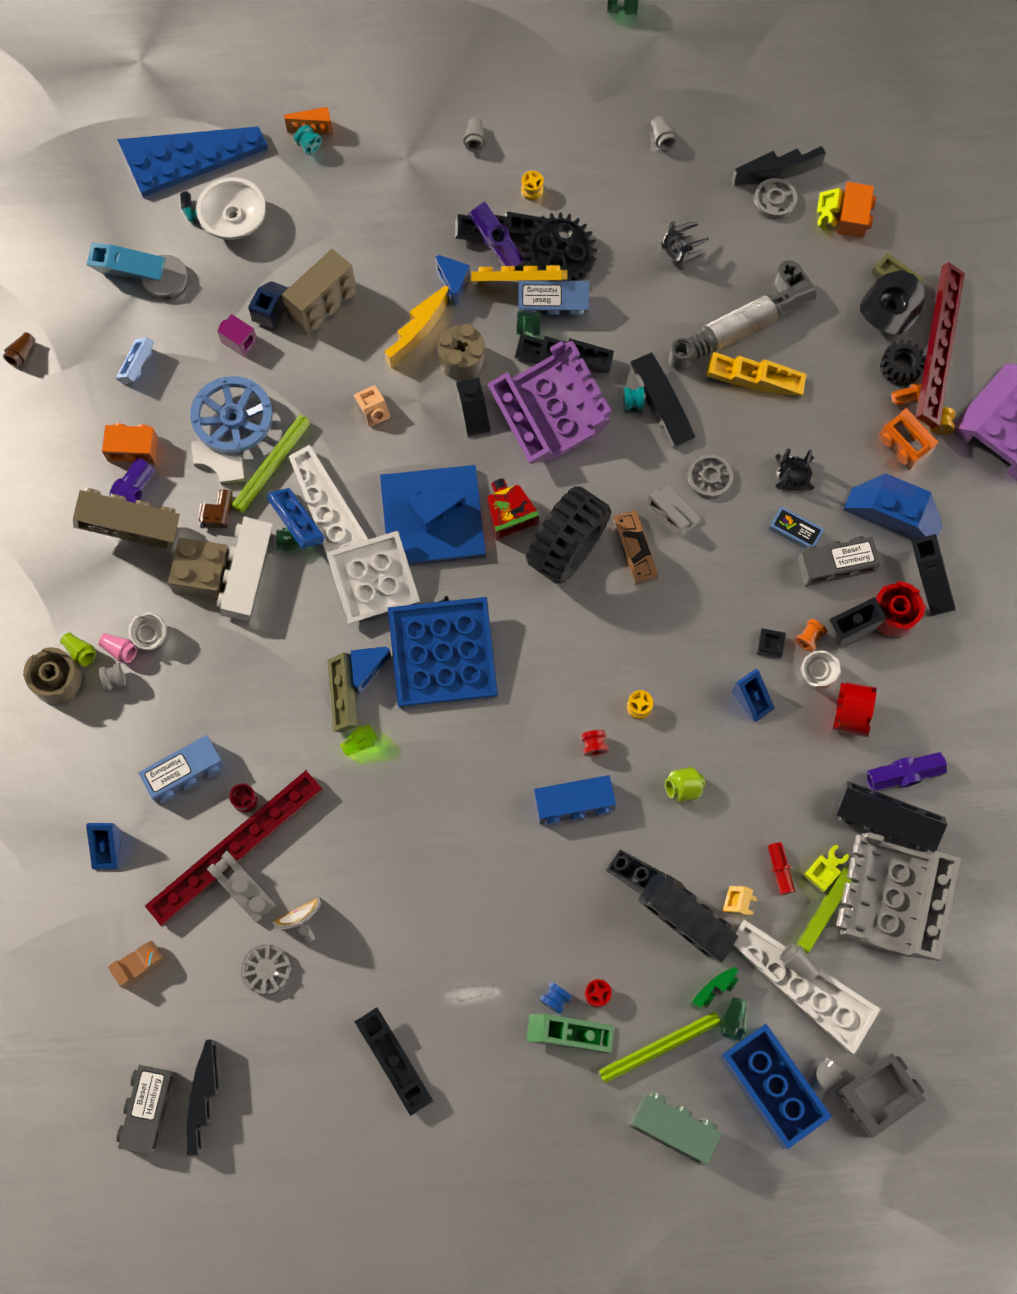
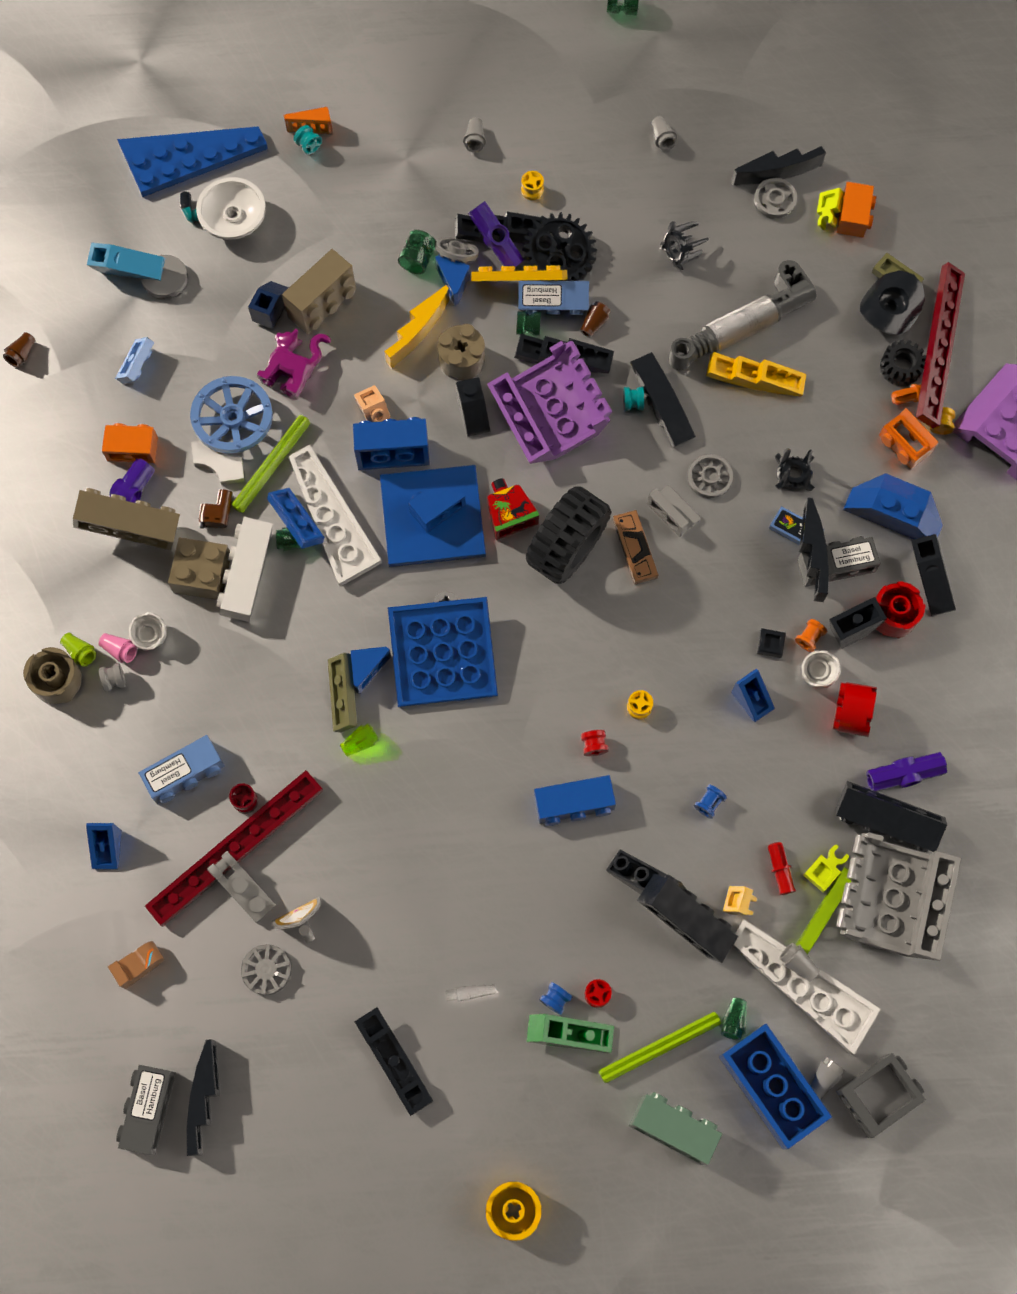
magenta brick [217,314,257,356] -> none
white plate [326,531,420,624] -> none
lime head [665,767,705,803] -> none
green slope [689,967,739,1010] -> none
none -> magenta animal [257,329,331,398]
none -> blue brick [353,417,430,470]
none -> clear green wheel [398,230,437,274]
none -> light grey wheel [435,238,479,263]
none -> yellow brick [486,1181,541,1241]
none -> reddish brown cone [580,301,611,338]
none -> blue bush [694,785,727,819]
none -> black slope [799,498,829,602]

